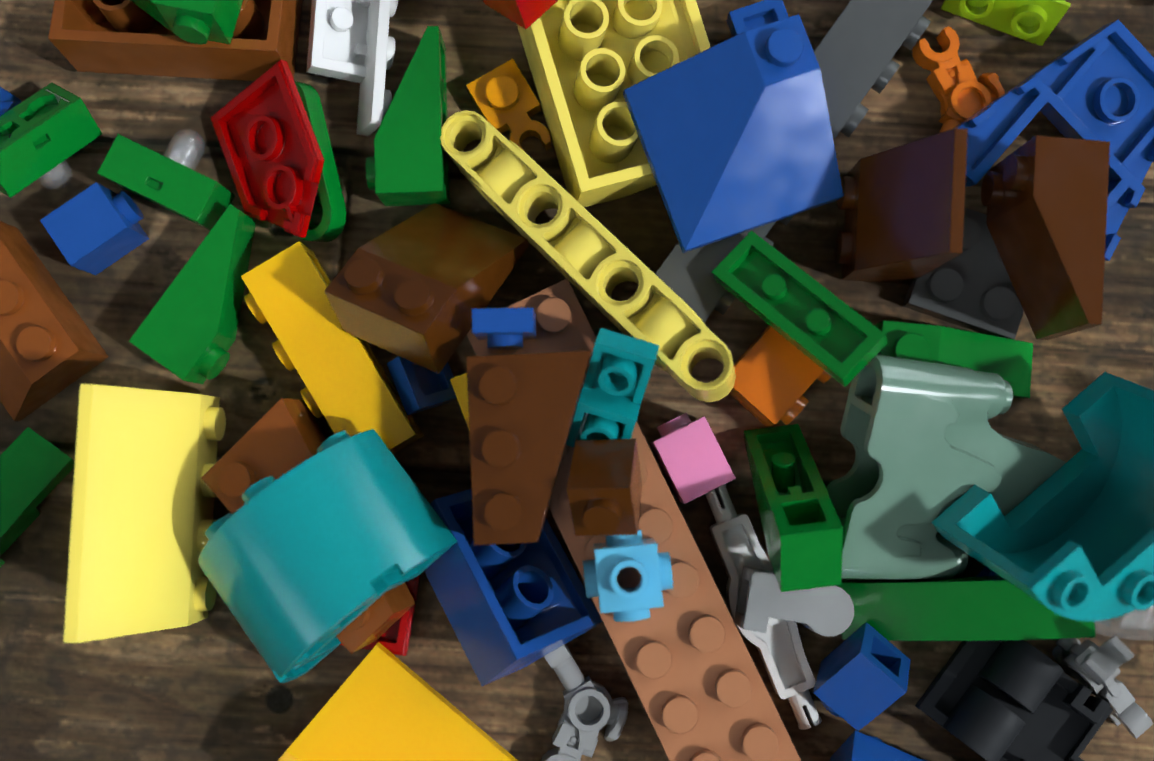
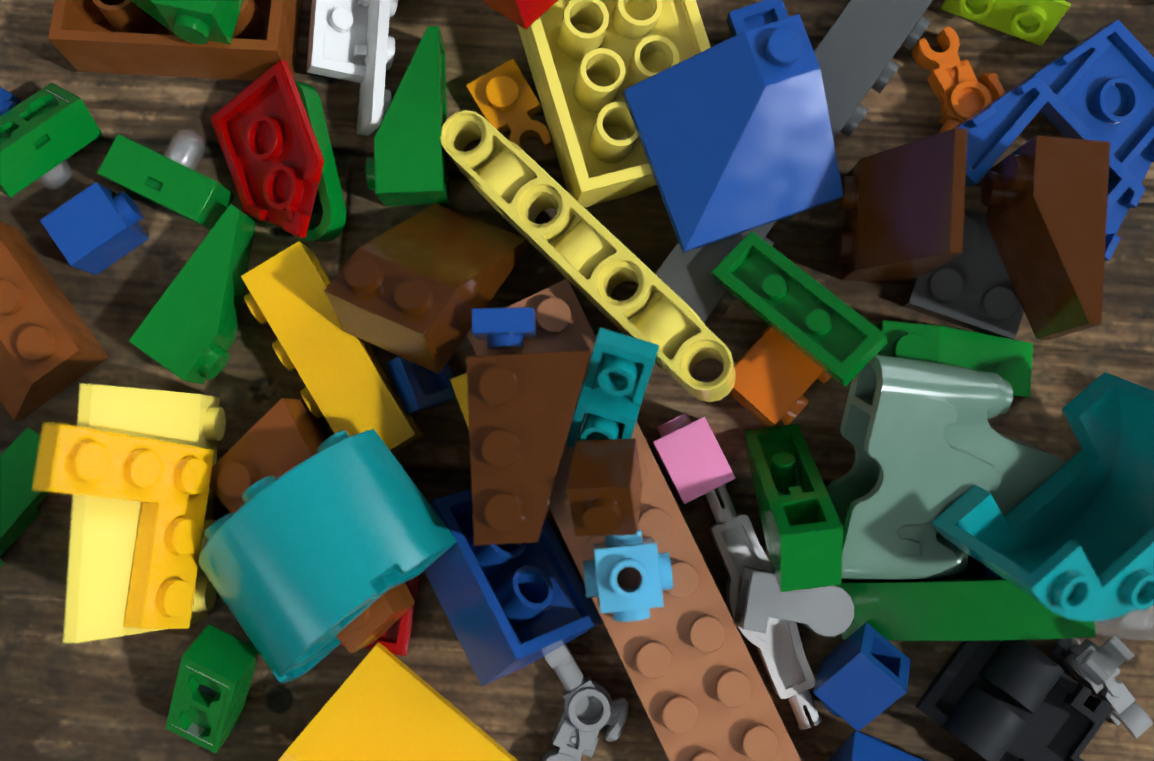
none -> yellow plate [32,423,214,629]
none -> green piece [165,624,260,754]

